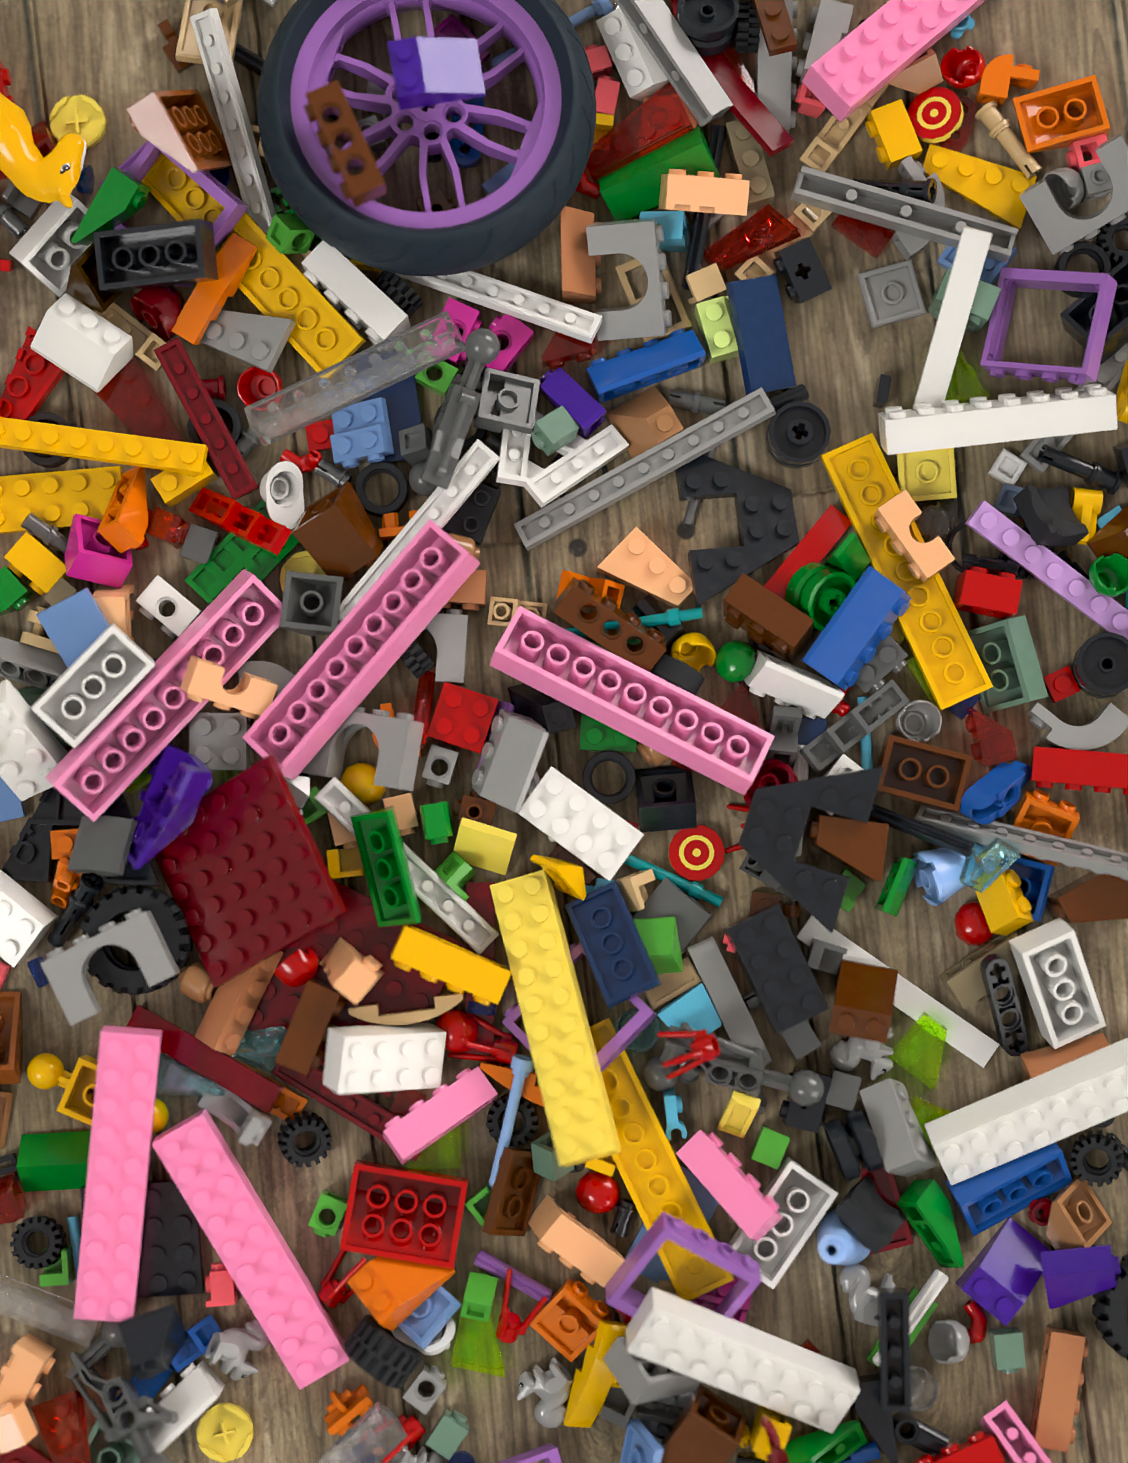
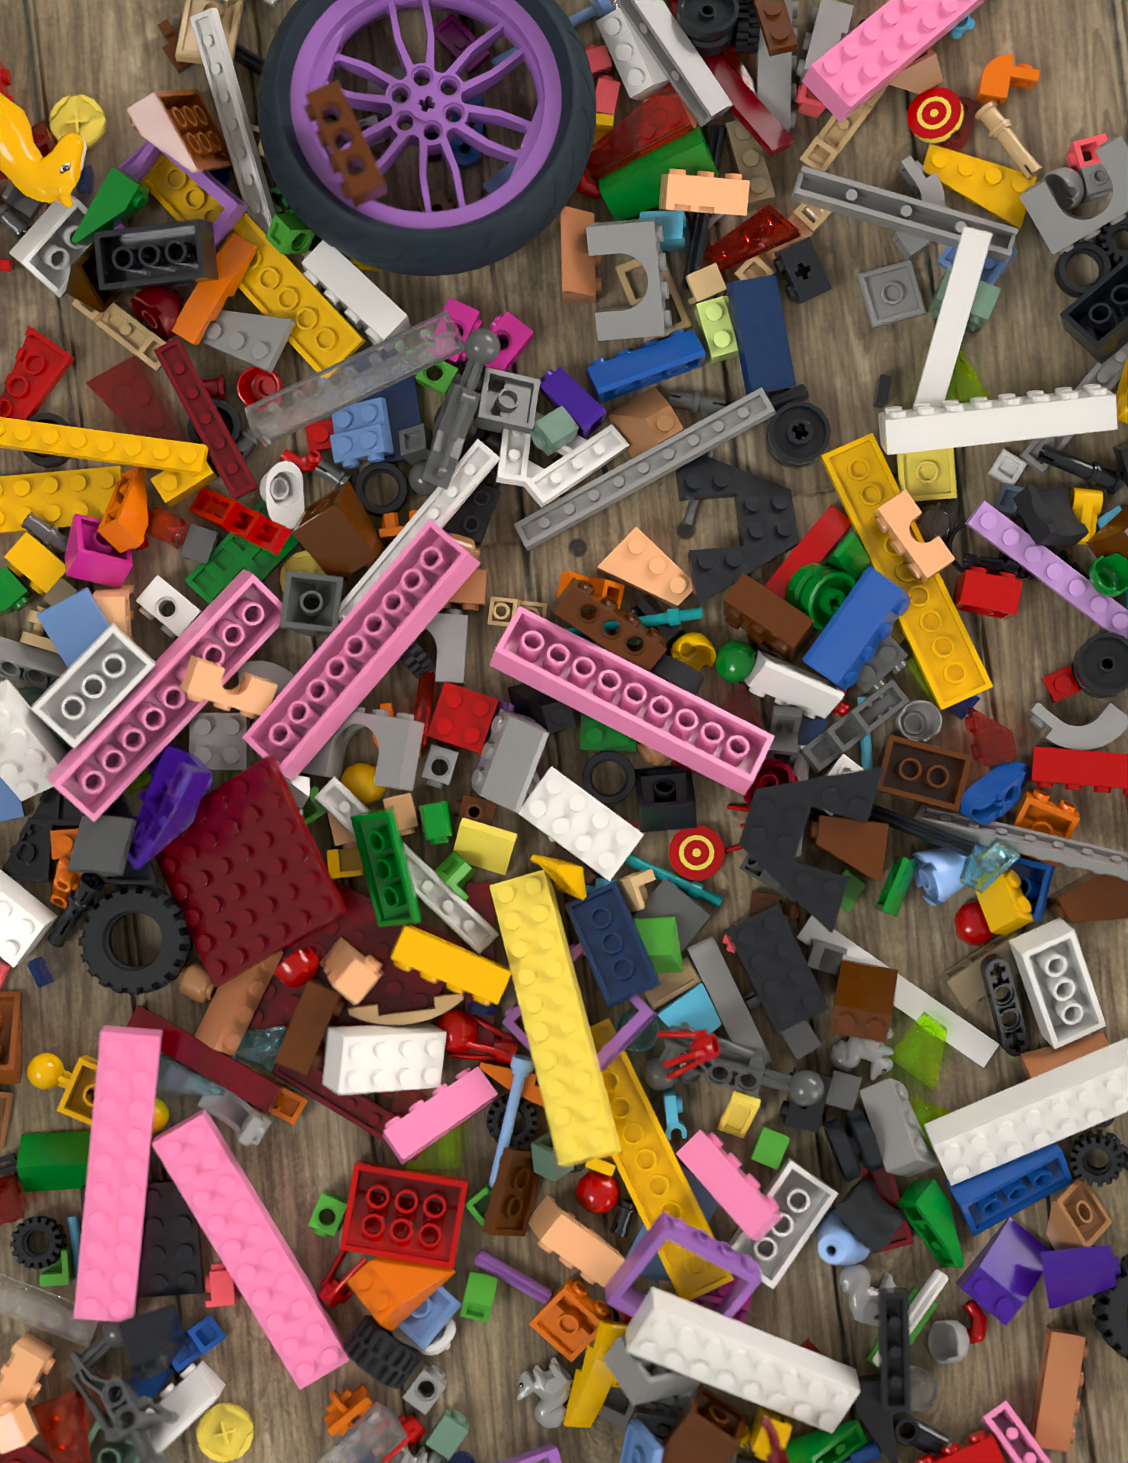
white slope [31,293,134,393] -> none
light grey arch [40,908,180,1026] -> none
light grey animal [204,1319,270,1380] -> none
black tyre [277,1111,332,1168] -> none
black tyre [373,271,423,319] -> none
slope [388,37,486,110] -> none
white tile [395,271,602,344] -> none
clear neon green wing [450,1314,505,1377] -> none
red plant [495,1268,547,1343] -> none
clear red slope [541,332,597,370] -> none
clear red plate [831,214,894,259] -> none
black pin [853,177,937,204] -> none
yellow brick [865,99,922,170] -> none
red hair [939,46,986,89] -> none
sand green slope [967,615,1048,714] -> none
medium lavender window [980,267,1117,385] -> none
sand green brick [989,1327,1026,1374] -> none
orange slope [1012,74,1110,153] -> none
dark red plate [1027,1198,1052,1226] -> none

